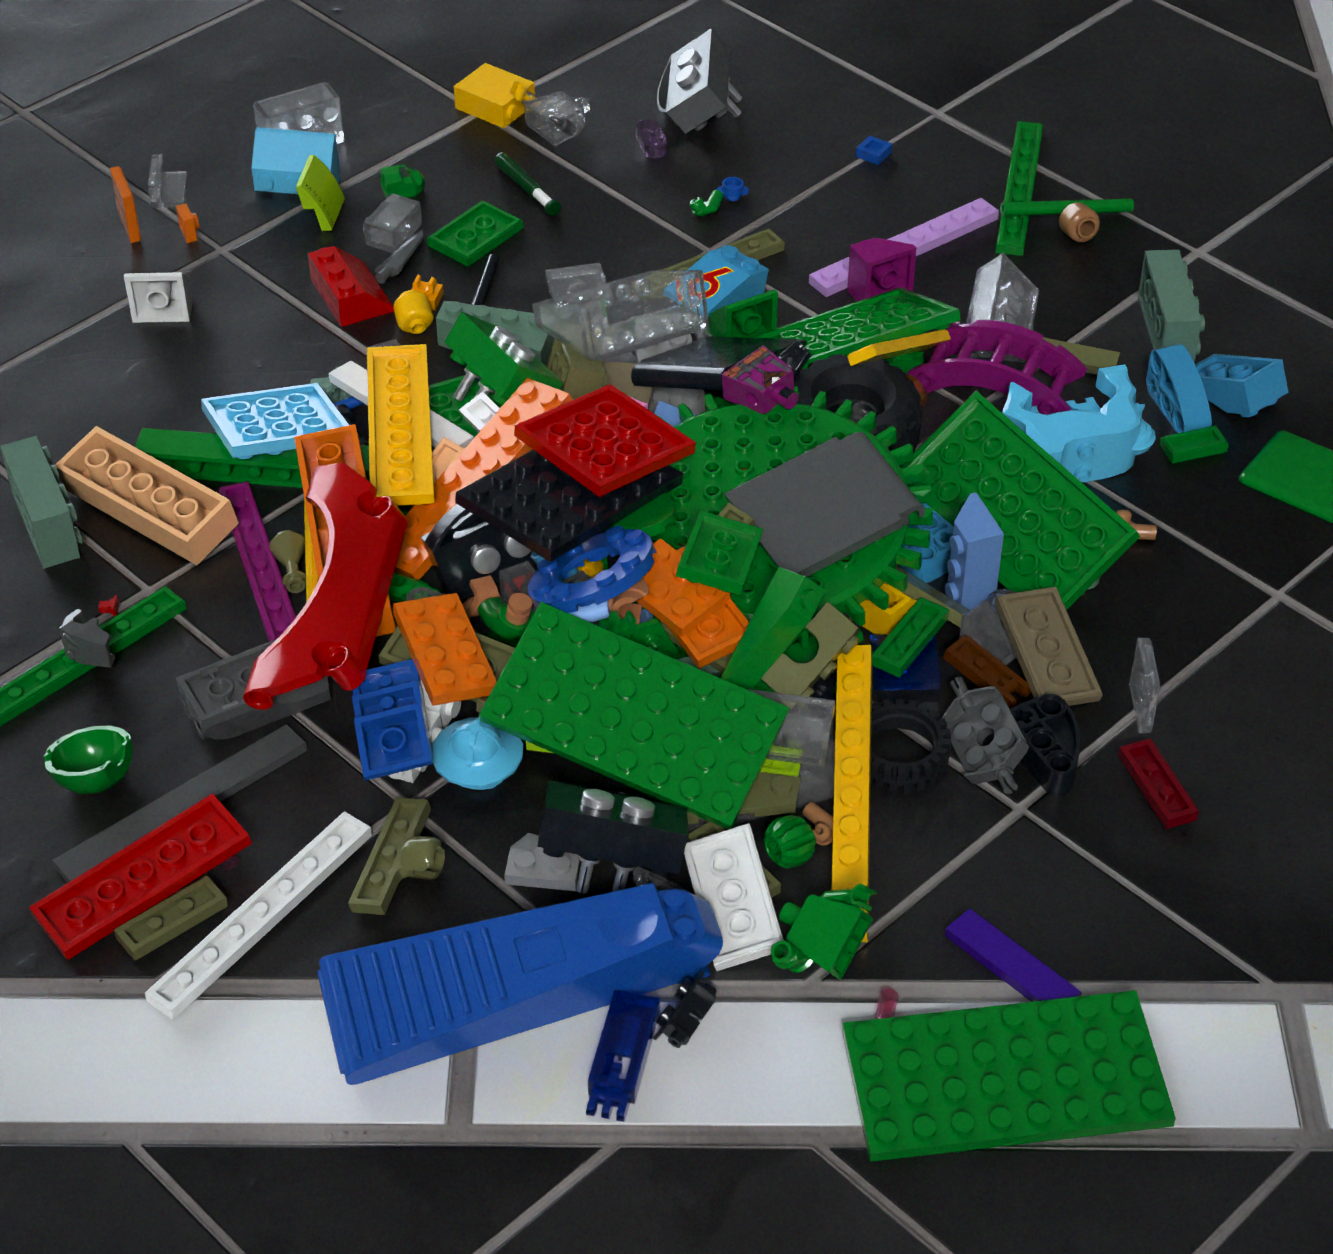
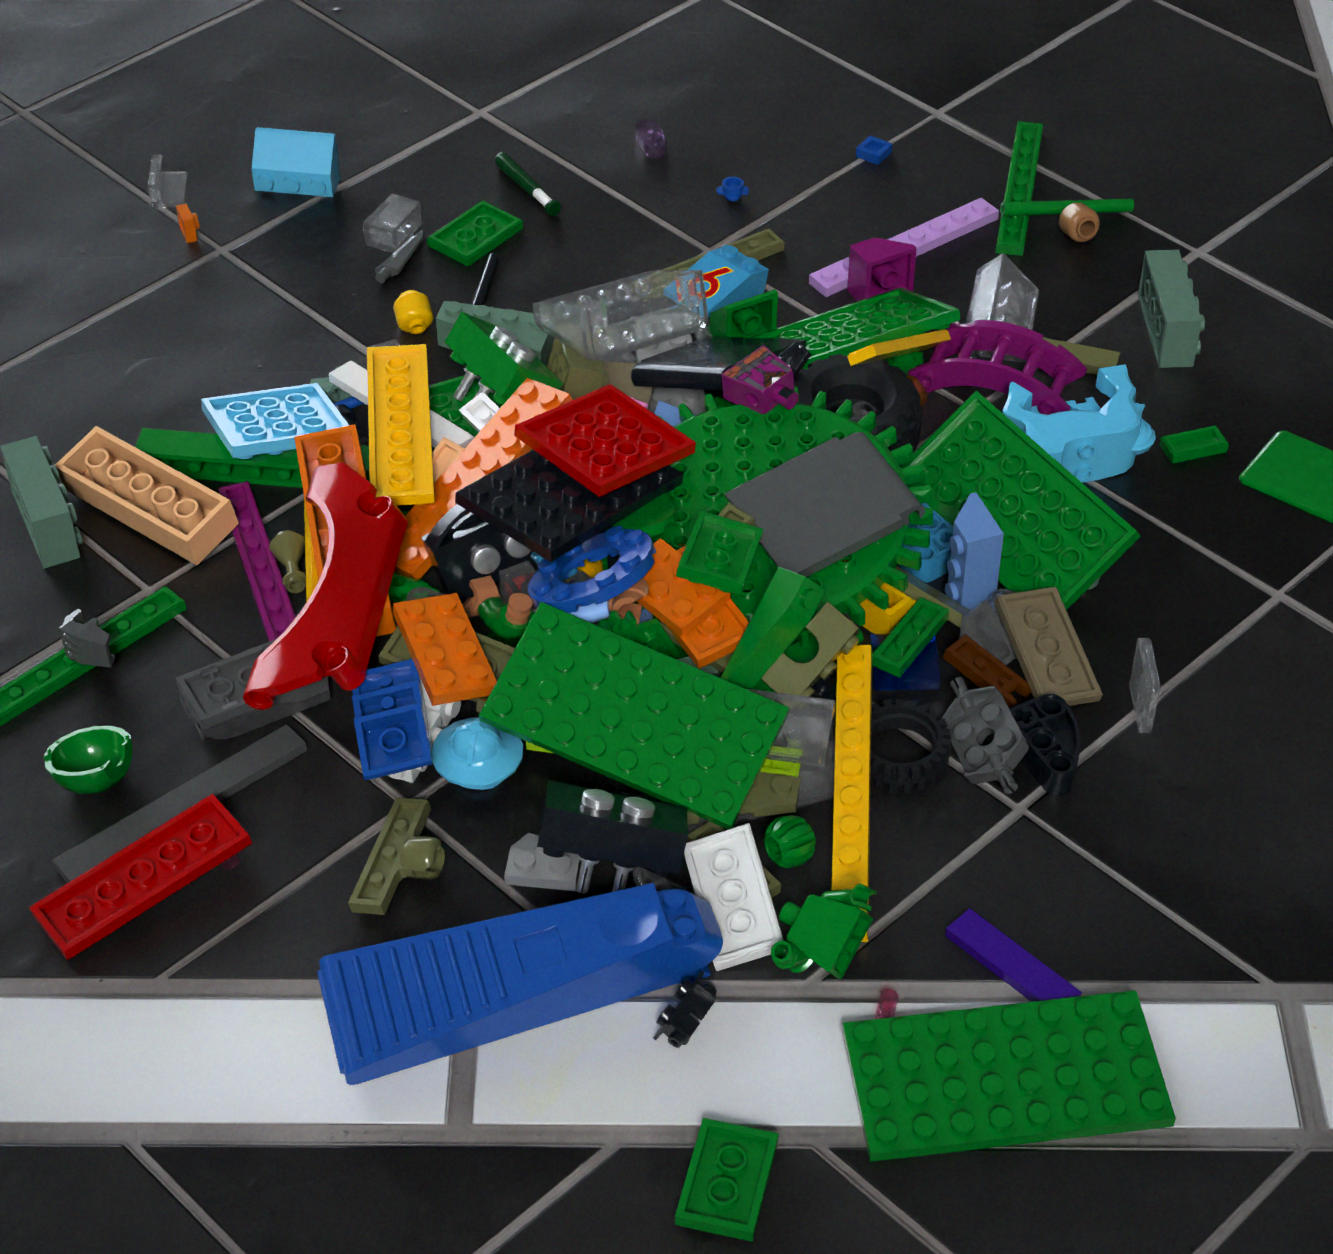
red piece [98,595,120,616] -> none
orange tile [110,166,141,243] -> none
olive plate [114,876,228,961] -> none
white slope [124,272,193,323] -> none
white plate [145,811,372,1020] -> none
clear brick [253,81,344,144] -> none
lime slope [296,155,345,231] -> none
red slope [308,246,394,327] -> none
green rock [379,164,425,200] -> none
light orange tile [411,275,444,310] -> none
yellow brick [453,63,536,128] -> none
clear torso [510,81,590,146] -> none
clear tile [545,263,611,312] -> none
clear blue hinge [586,990,660,1122] -> none
dark grey piece [657,28,742,134] -> none
green arm [690,190,724,217] -> none
medium nougat arm [803,802,833,845] -> none
medium nougat arm [1116,510,1157,540] -> none
dark red plate [1118,738,1199,829] -> none
dark azure beam [1146,344,1212,433] -> none
dark azure slope [1195,354,1289,417] -> none
none -> green plate [675,1118,779,1242]

